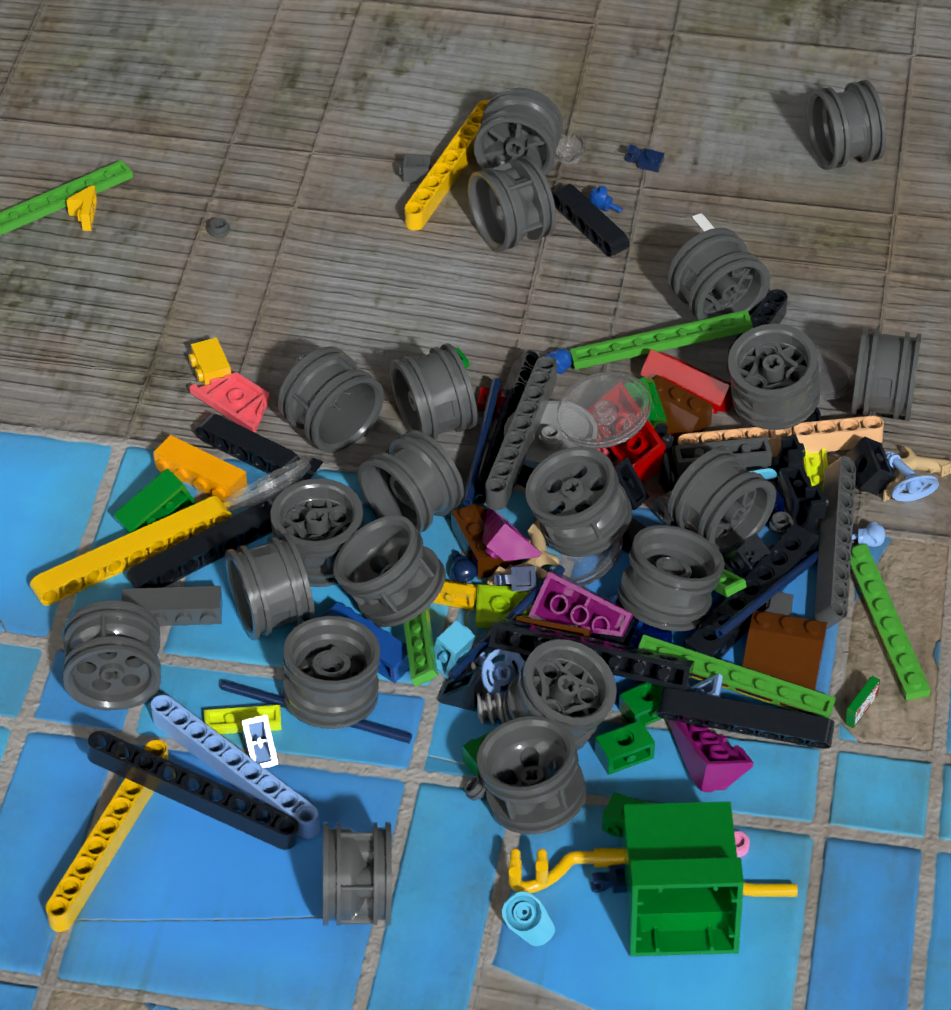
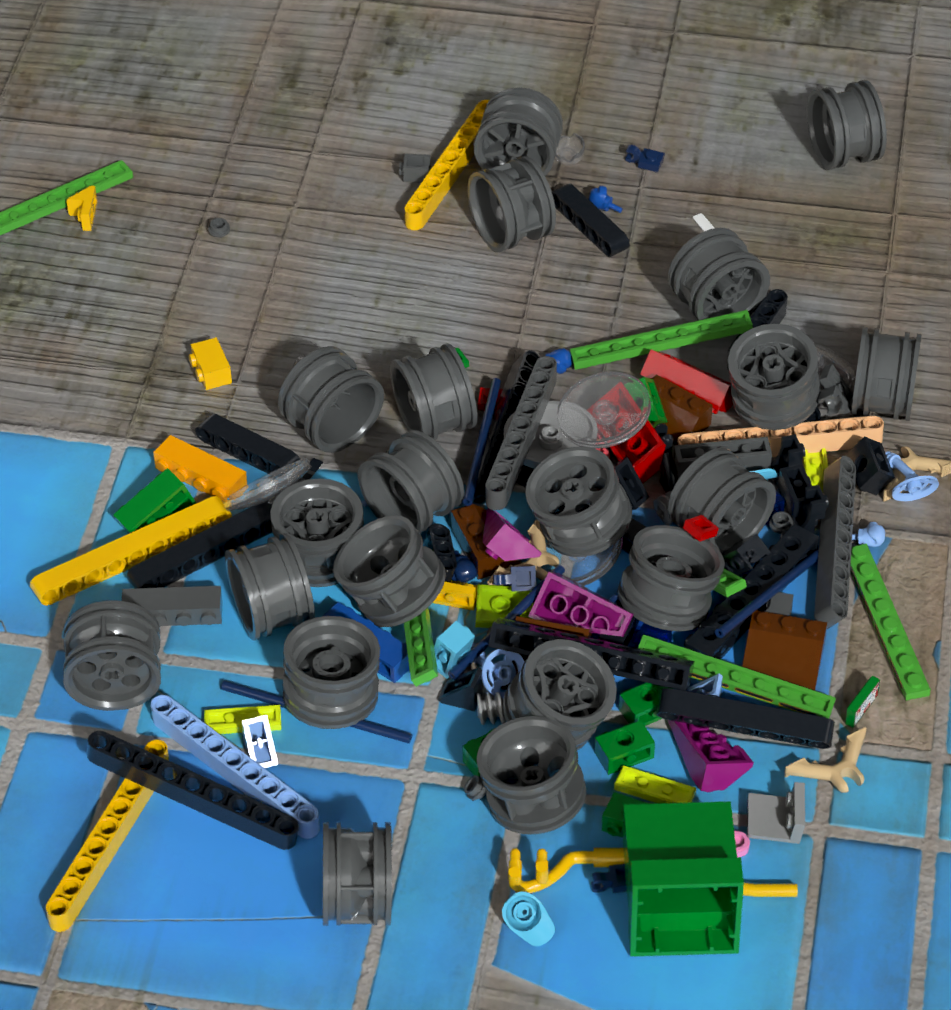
coral wing [190,372,270,433] -> none
none -> black beam [423,524,457,583]
none -> neon yellow tile [614,765,696,803]
none -> red plate [683,515,719,541]
none -> light grey bracket [747,782,805,844]
none -> tan piece [784,727,867,793]
none -> dark grey plate [818,364,853,417]

